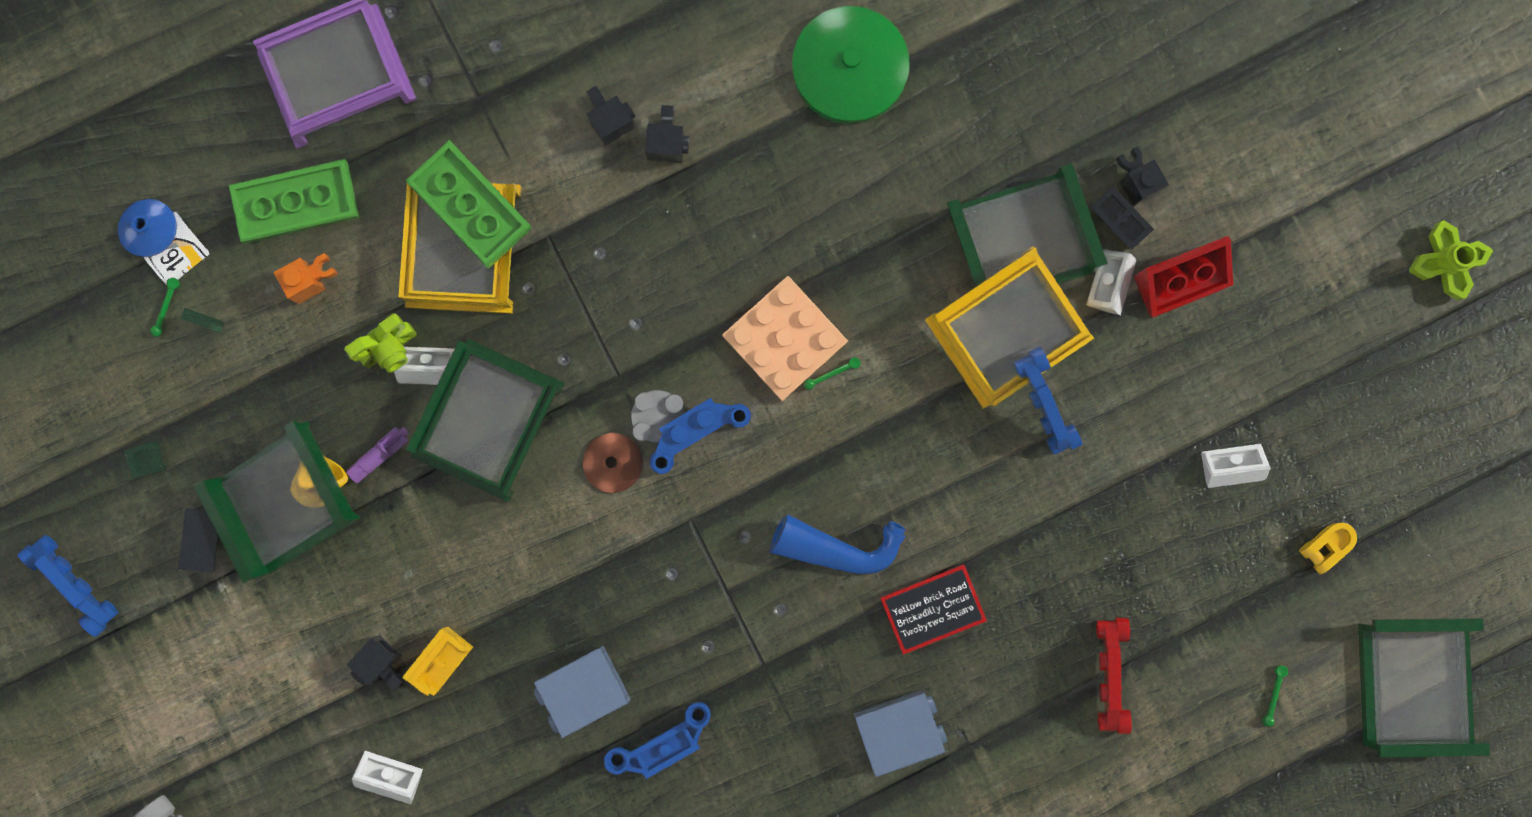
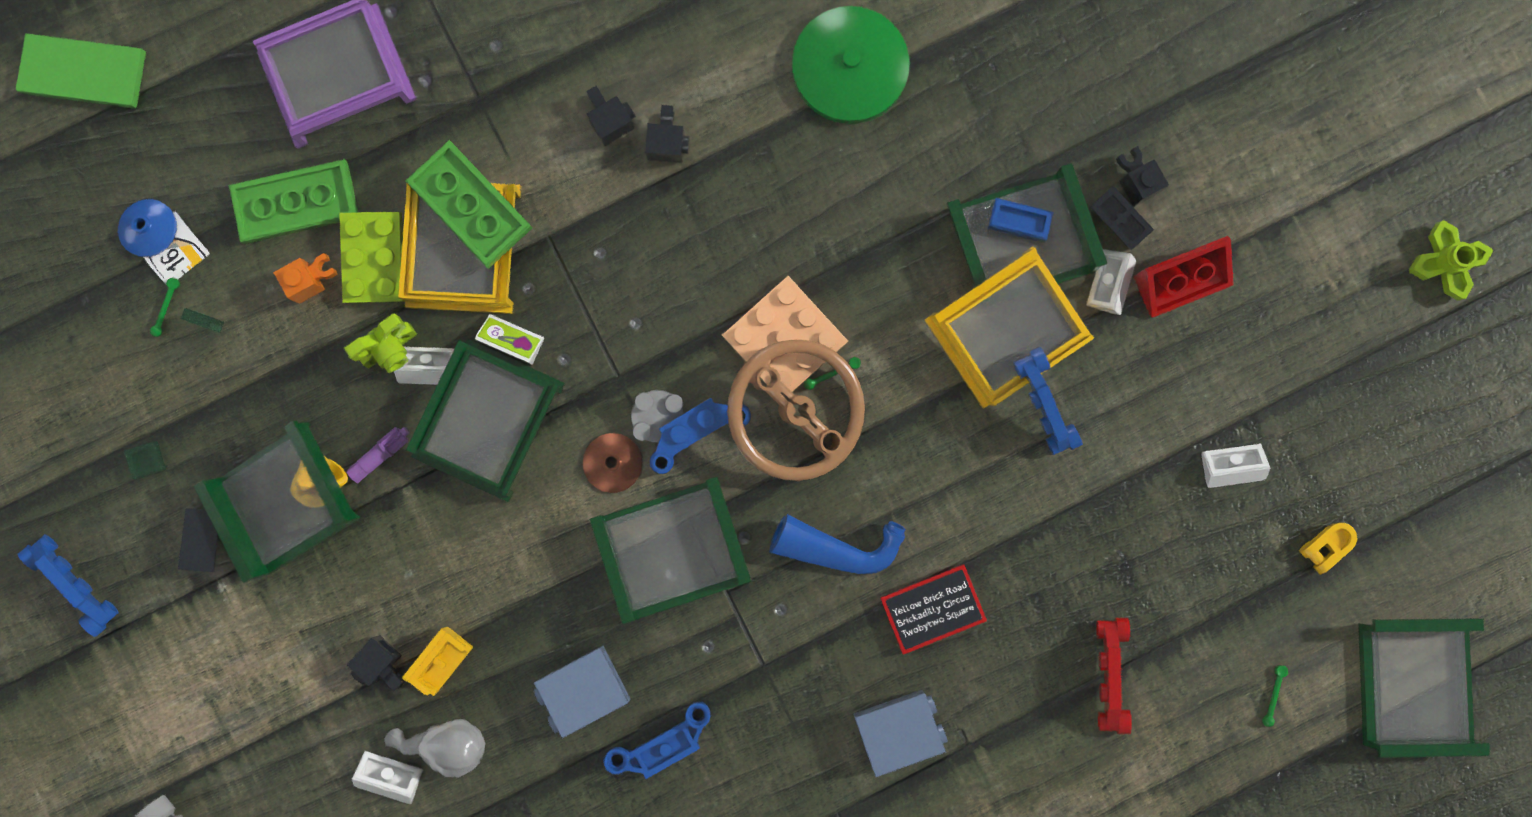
none -> bright green tile [16,34,146,108]
none -> lime plate [339,212,405,303]
none -> light grey hair [384,719,485,778]
none -> slope [475,314,544,365]
none -> clear piece [590,477,751,624]
none -> medium nougat piece [727,339,865,481]
none -> blue tile [988,198,1054,243]

